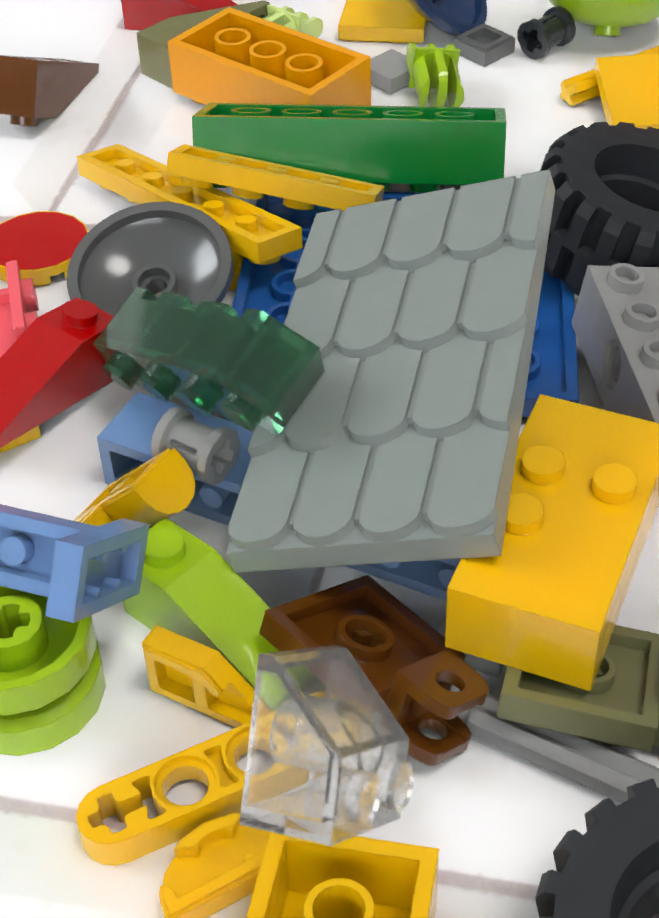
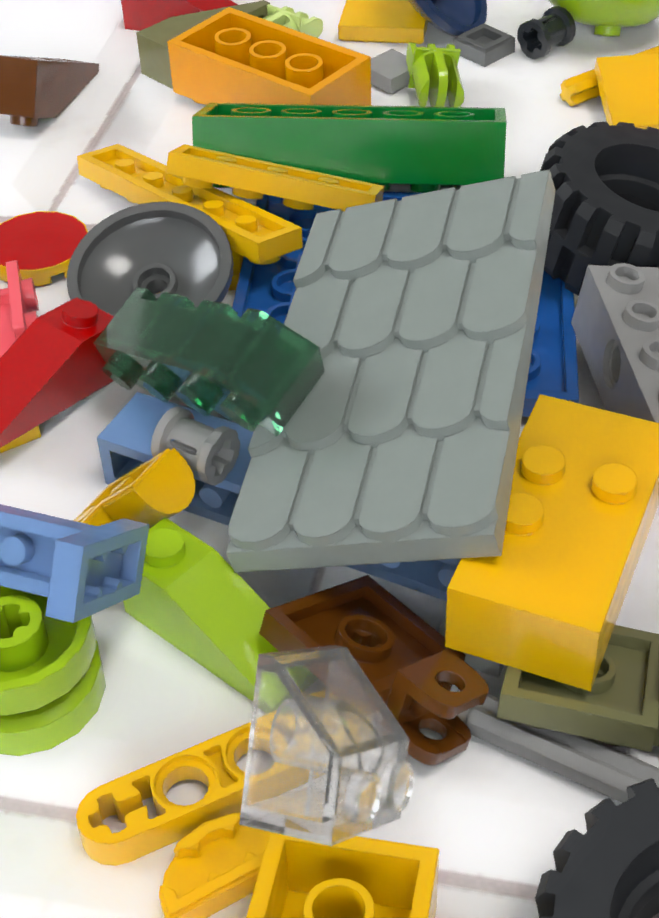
yellow tile [142,625,275,728] -> none

